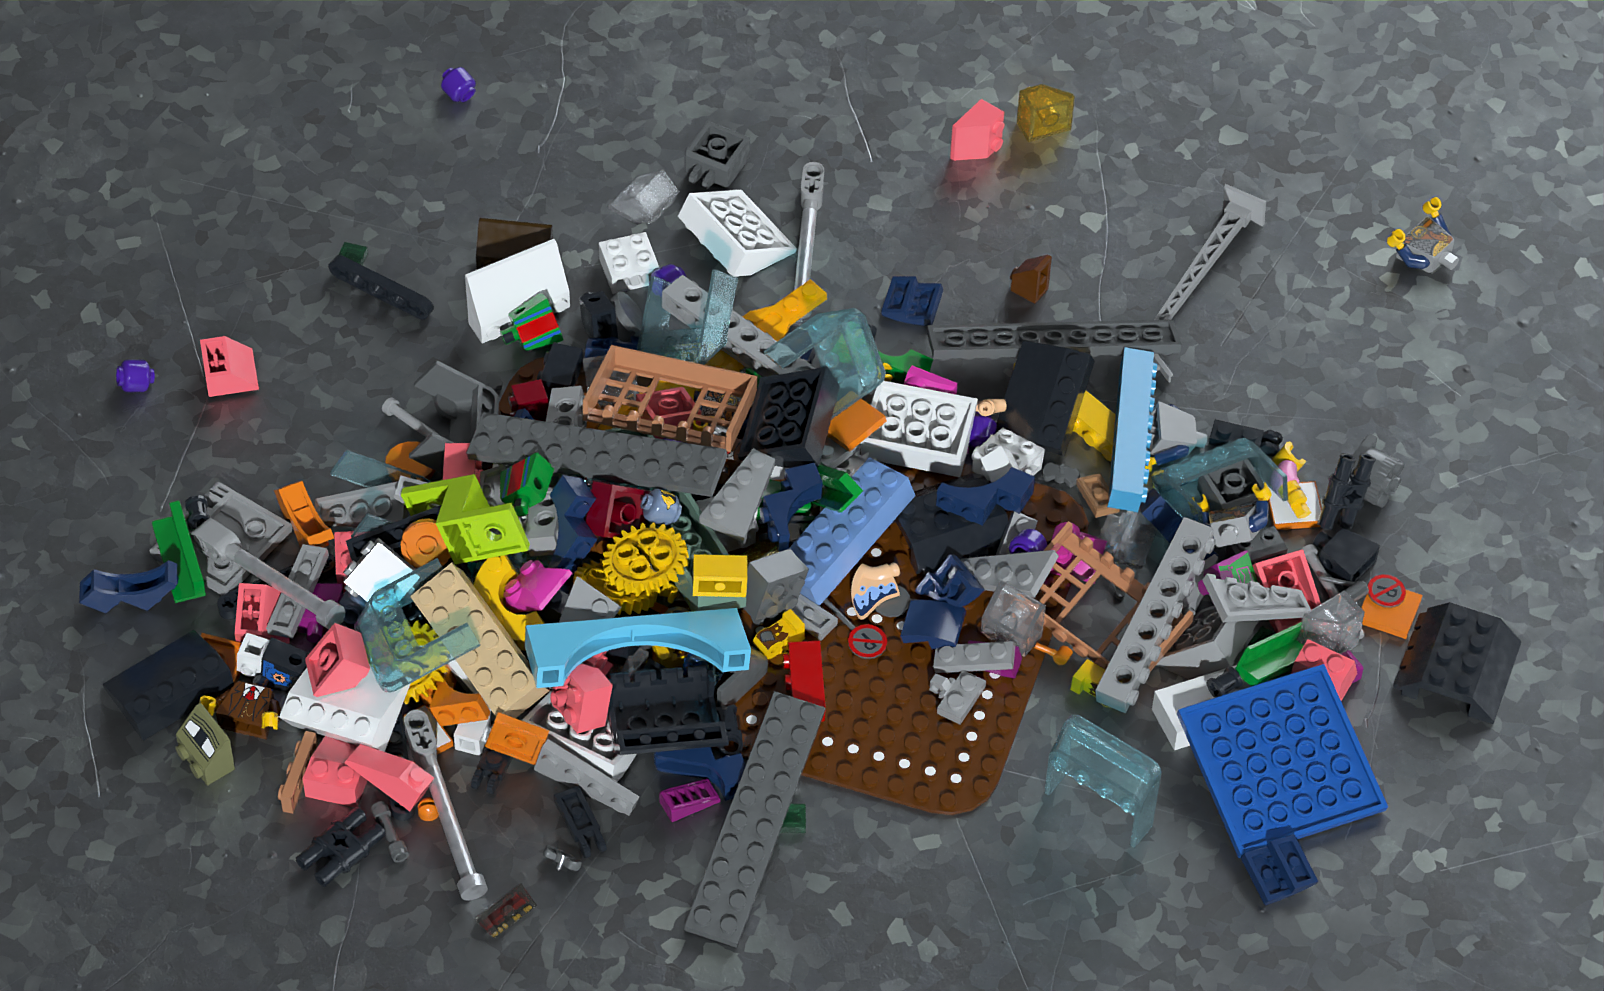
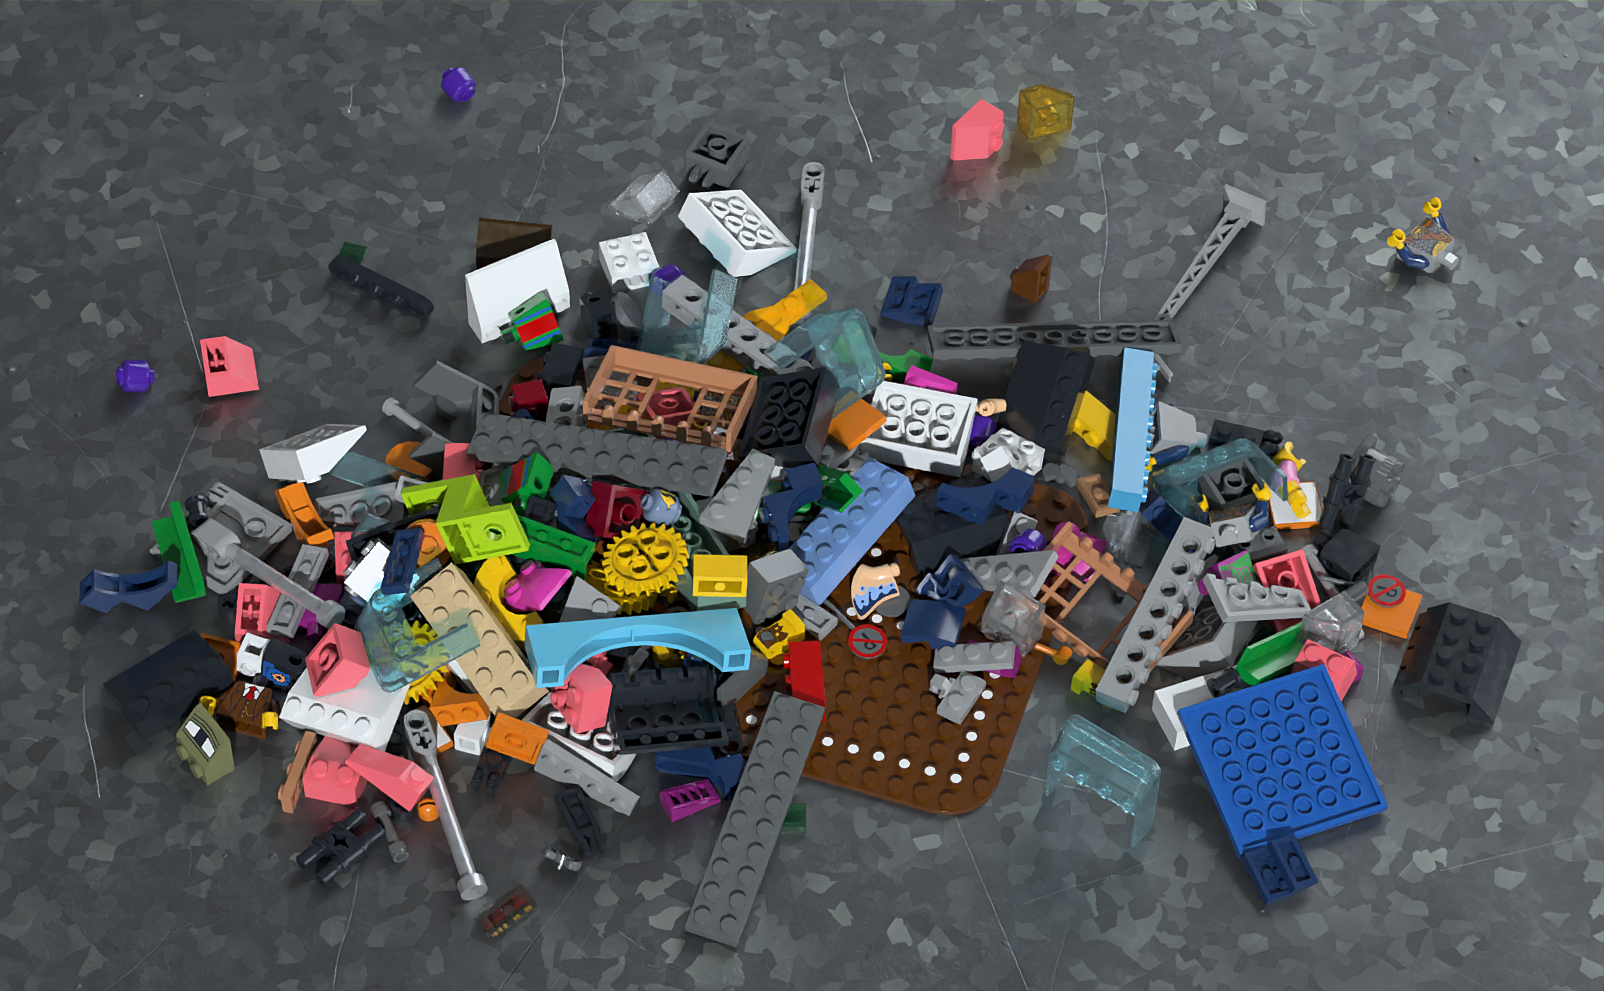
none -> white slope [259,424,367,484]
none -> dark blue plate [380,528,425,595]
none -> green panel [489,515,596,581]
none -> black plate [523,496,557,526]

